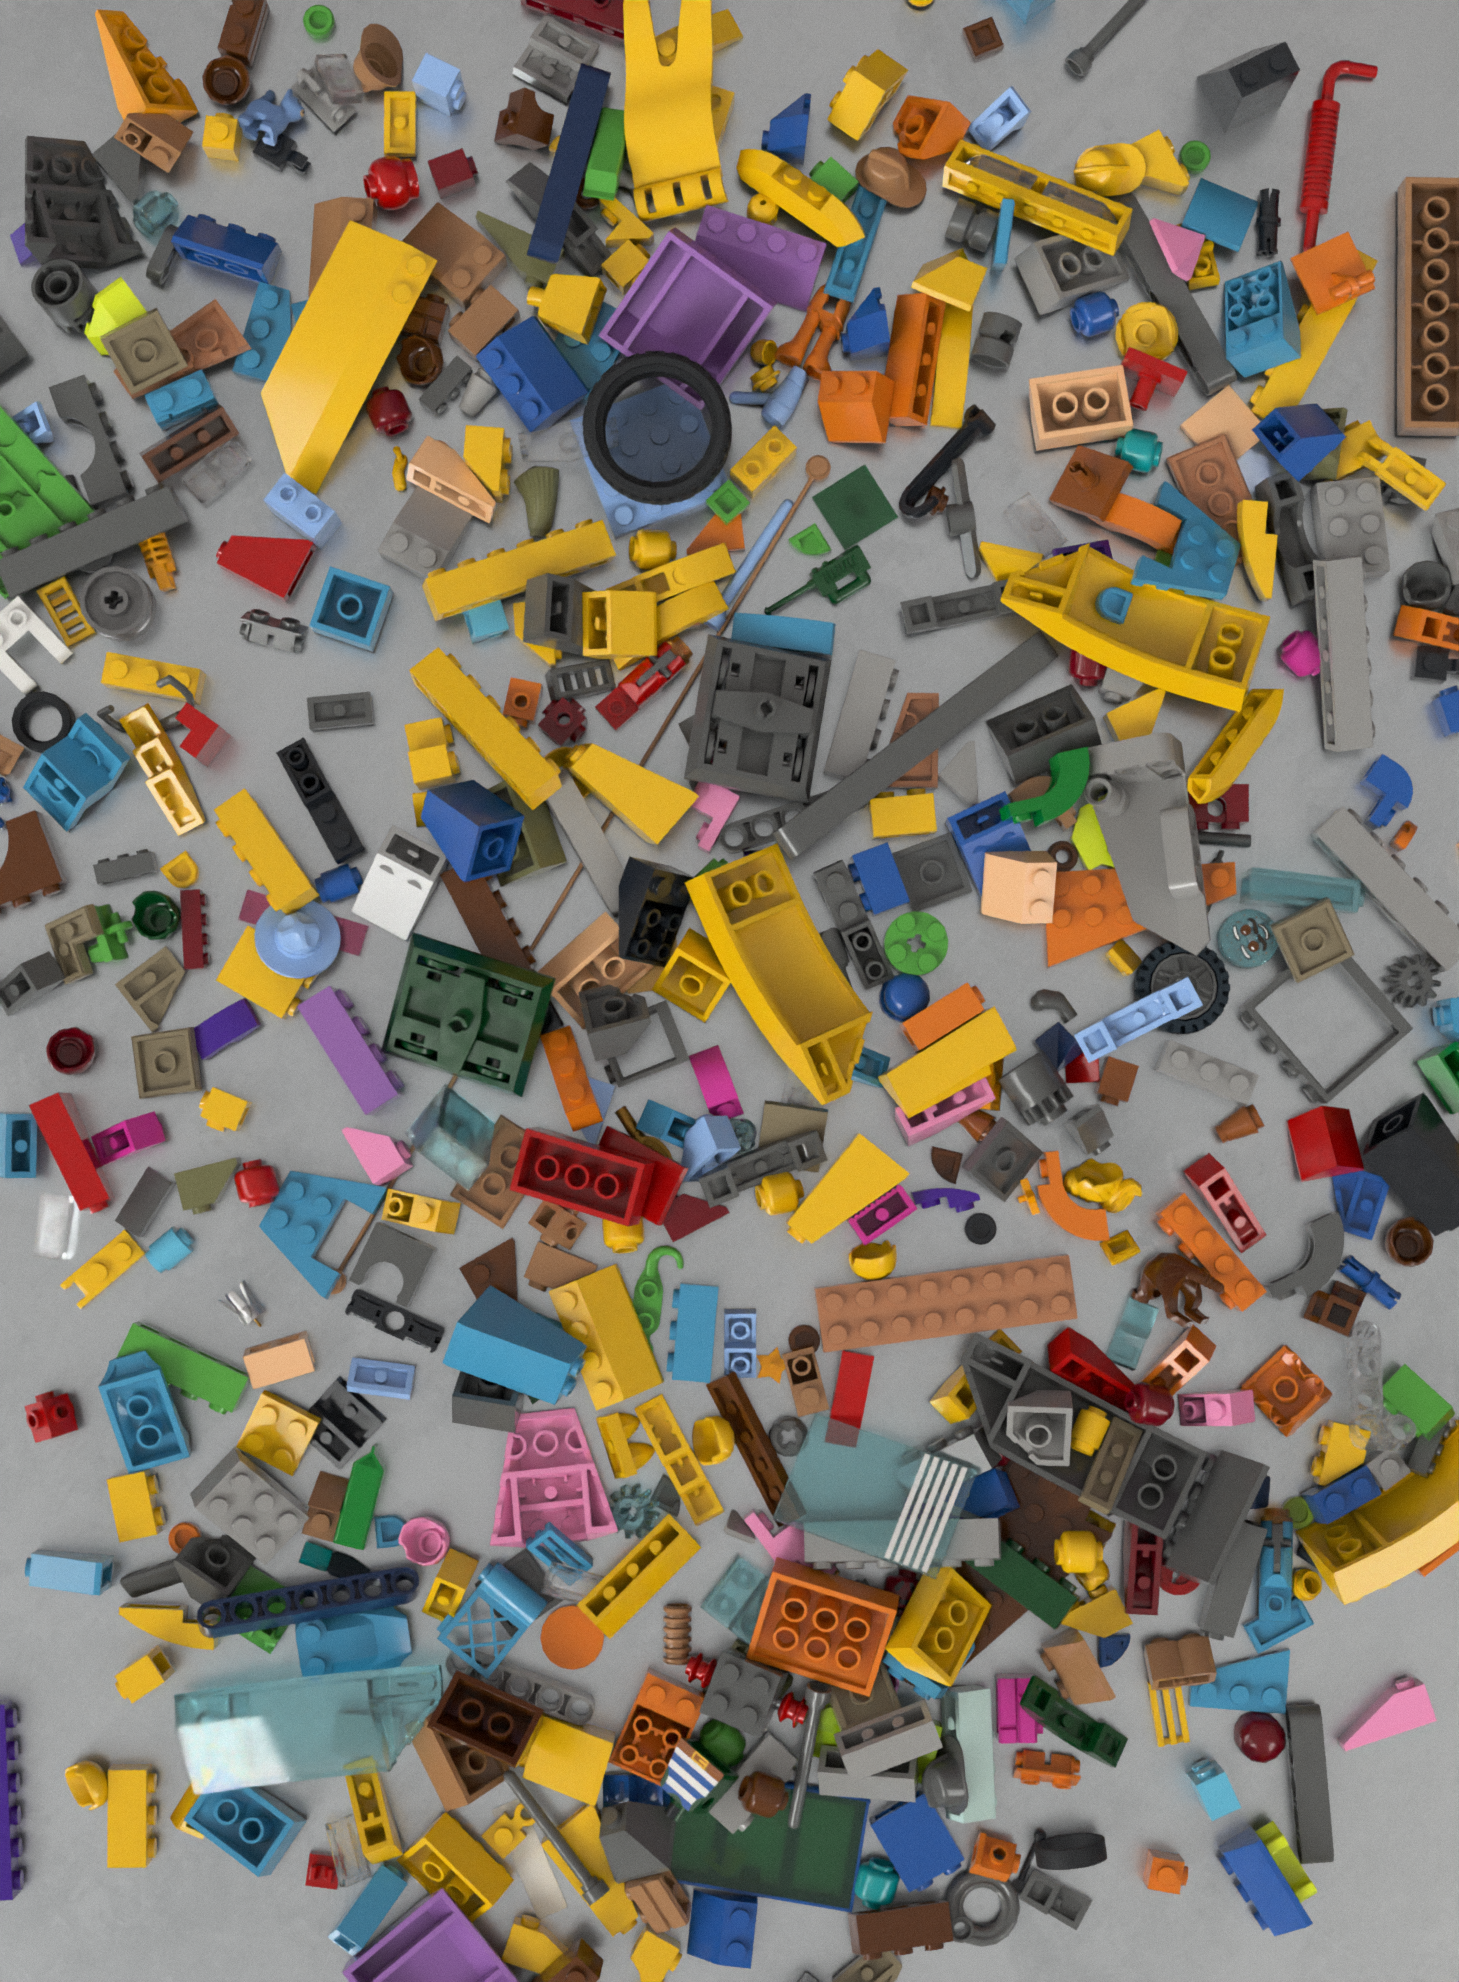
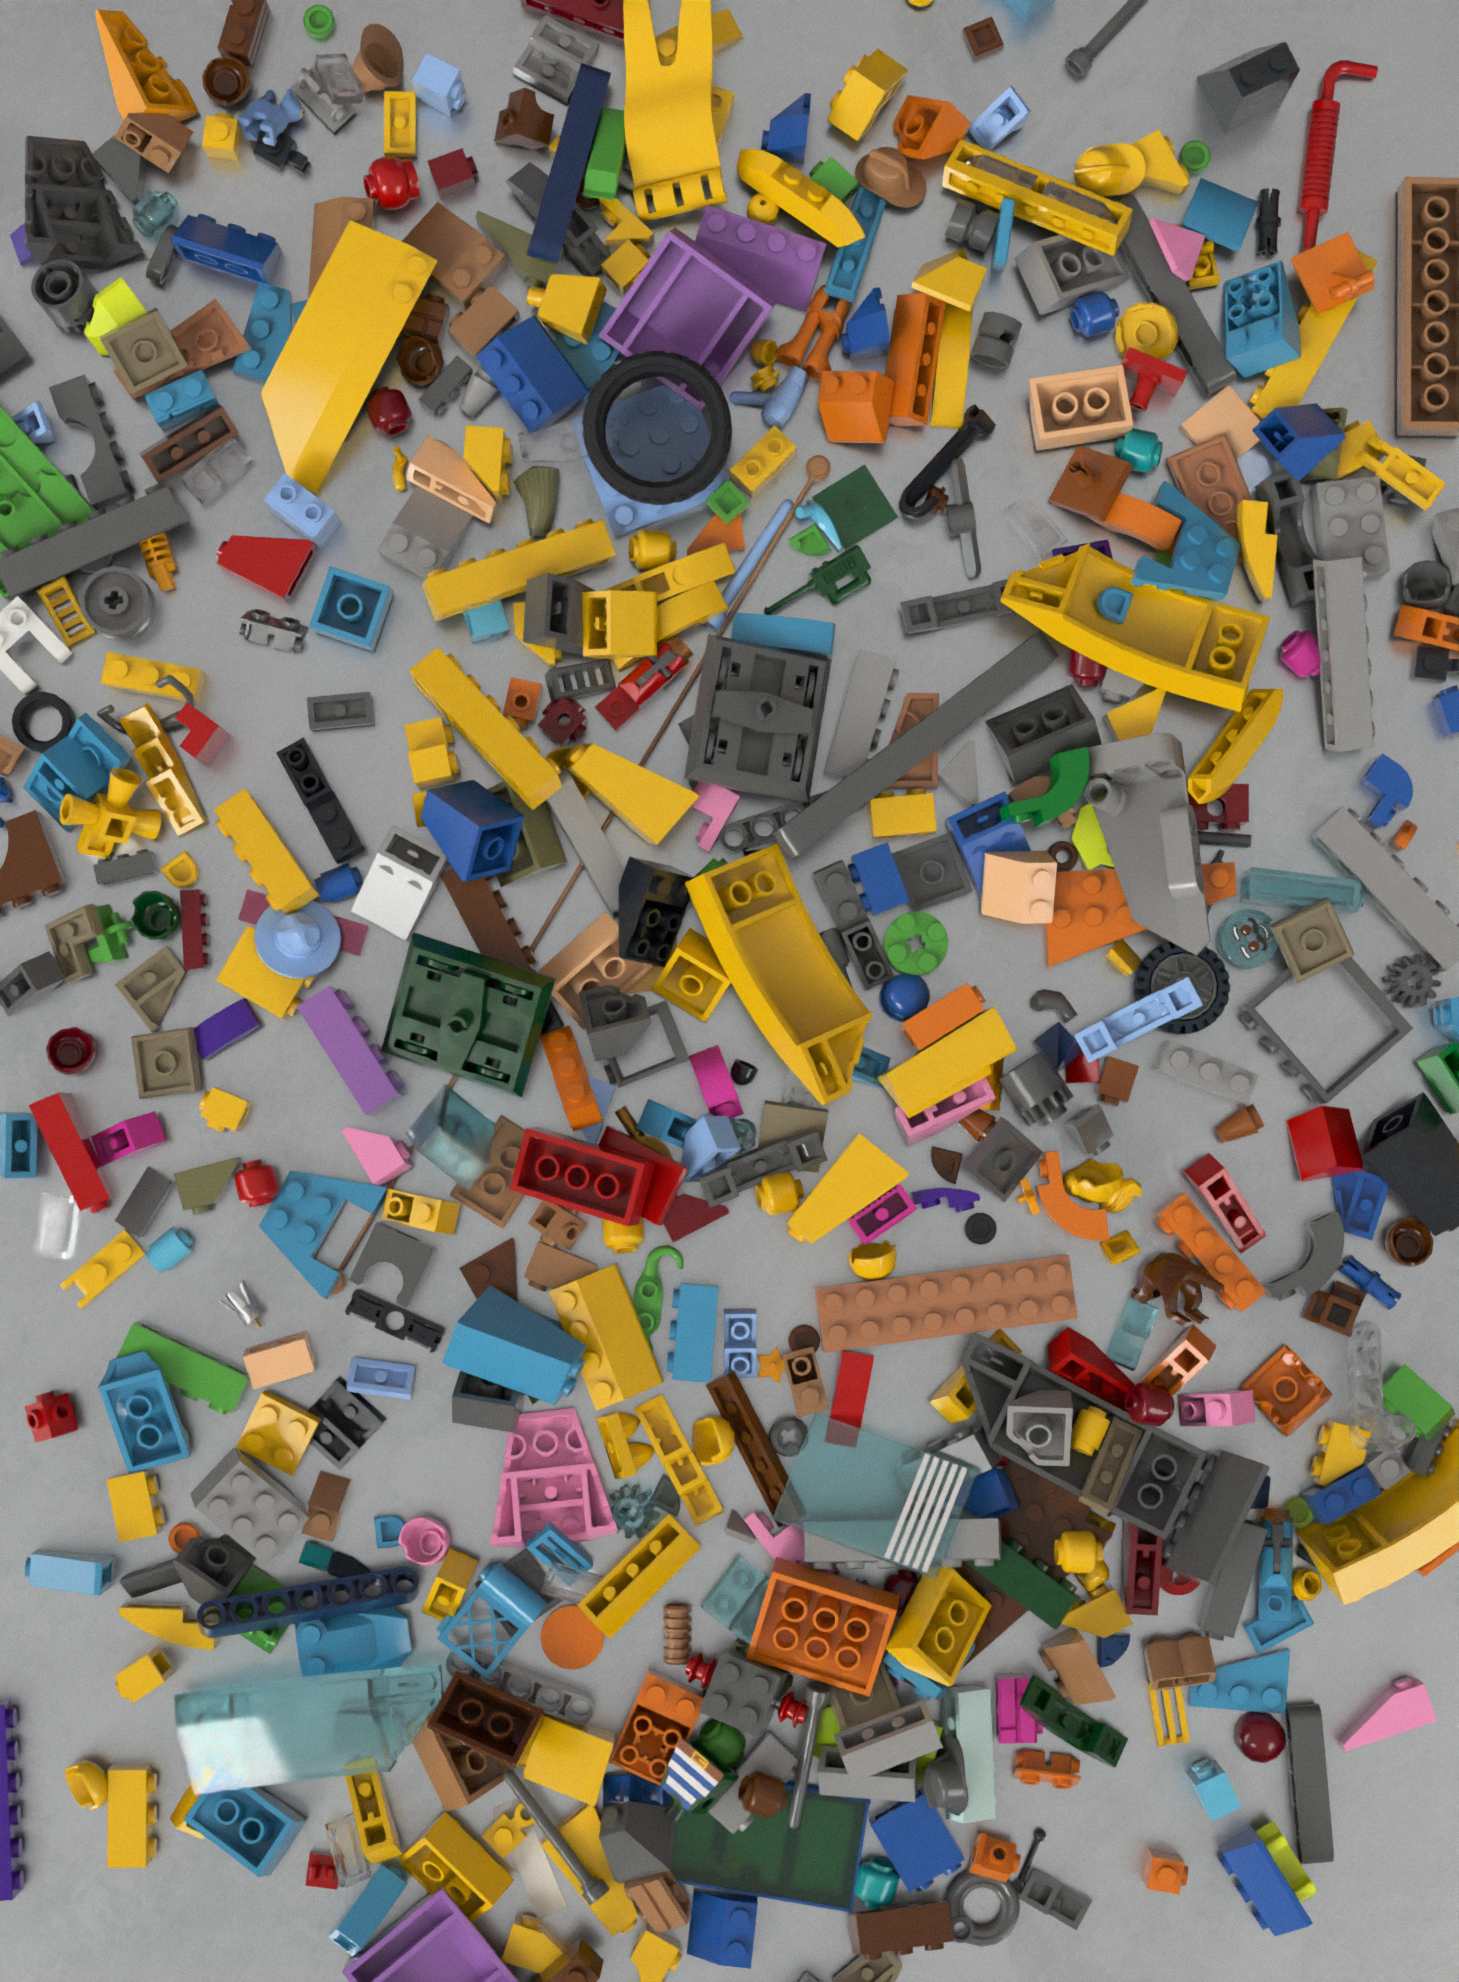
green piece [333,1443,387,1550] -> none
yellow slope [978,541,1043,581] -> none
black tyre [1034,1833,1107,1870] -> none
none -> yellow brick [59,768,161,858]
none -> black hinge [730,1059,758,1085]
none -> medium azure bar [795,500,842,551]

